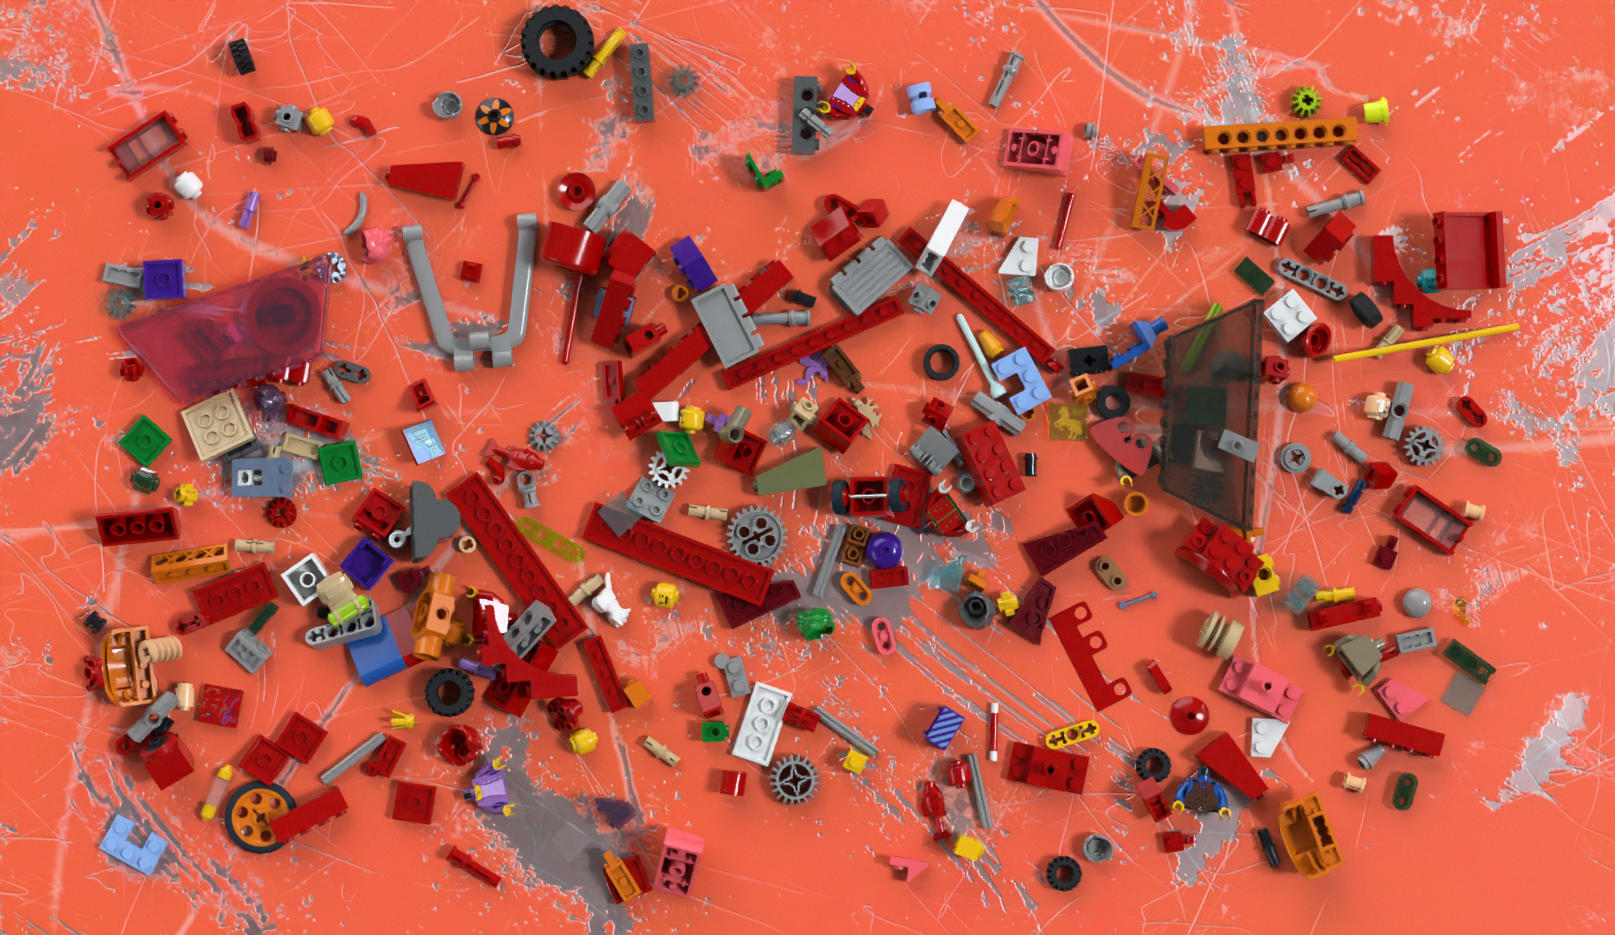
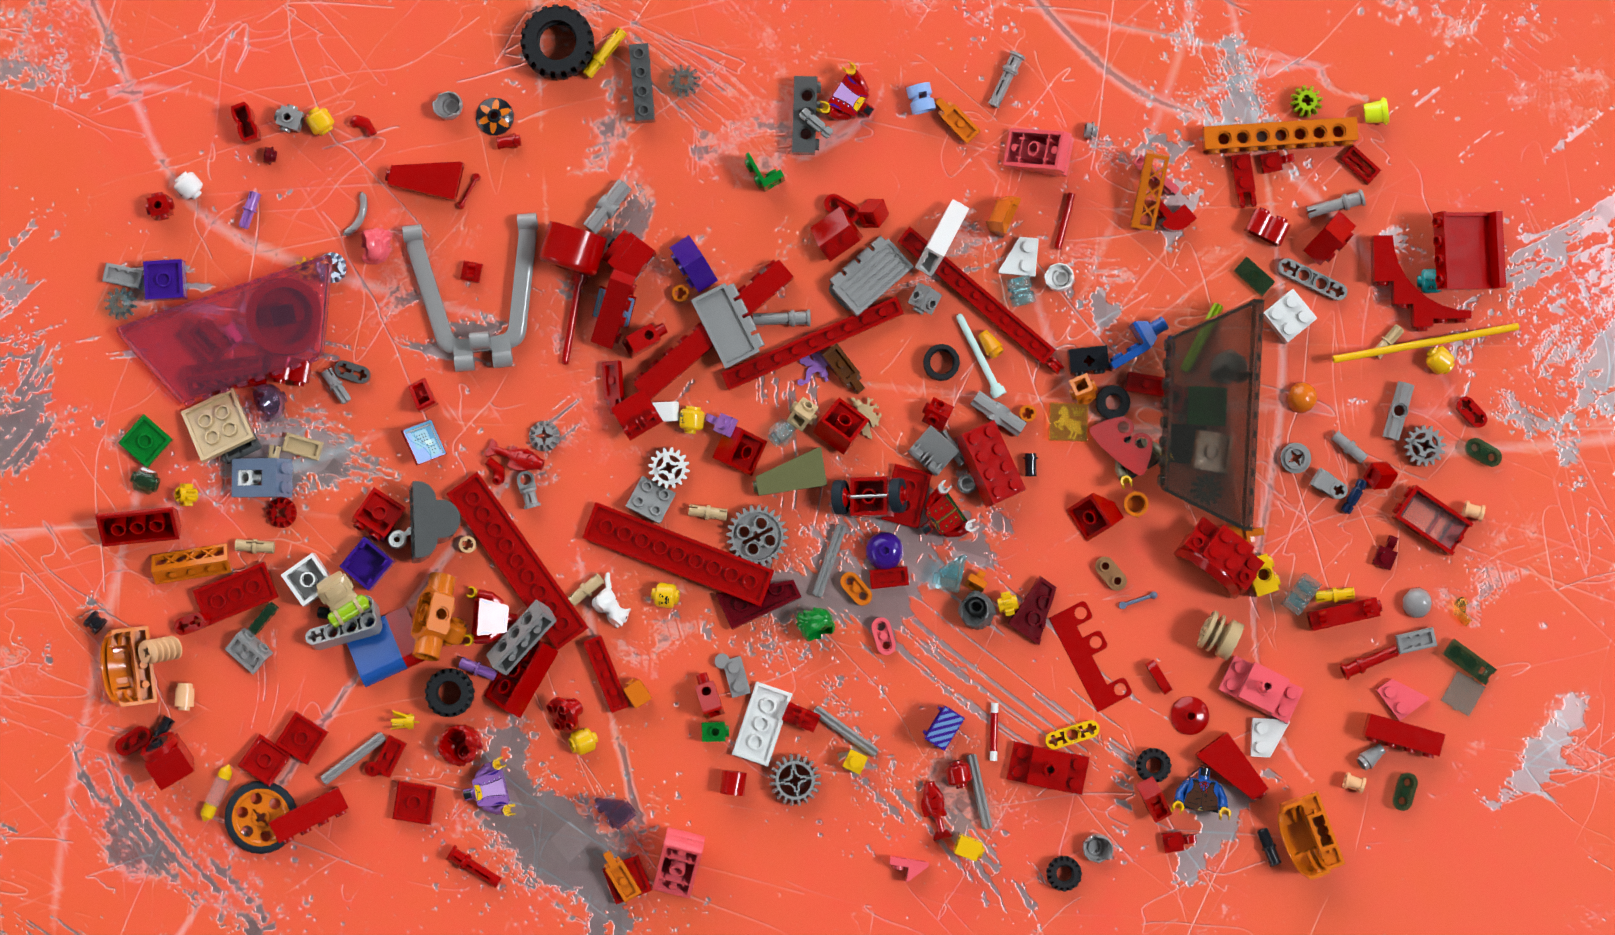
red piece [83,655,105,692] -> none
light blue plate [99,814,169,876] -> none
door [107,110,189,182] -> none
red gear [119,358,144,382] -> none
light grey piece [127,690,180,743] -> none
red tile [198,683,244,728] -> none
black tyre [229,38,256,76] -> none
red slope [285,404,350,441] -> none
green plate [318,440,363,486] -> none
dark red plate [396,566,432,594] -> none
red arch [476,604,578,700] -> none
clear neon green beam [518,517,585,562] -> none
red dish [557,172,596,211] -> none
clear light blue piece [597,491,643,537] -> none
tan pin [642,735,680,768] -> none
green plate [655,431,701,468] -> none
dark tan piece [719,405,752,443] -> none
black pin [791,289,817,308] -> none
dark orange slope [840,523,870,568] -> none
light blue plate [991,346,1052,415] -> none
dark red wing [1023,521,1108,577] -> none
light grey plate [1218,429,1261,462] -> none
red brick [1258,355,1290,385] -> none
red hat [1300,323,1332,359] -> none
dark tan torso [1324,635,1386,695] -> none
black tyre [1349,292,1383,329] -> none
light nougat head [1364,392,1391,421] -> none

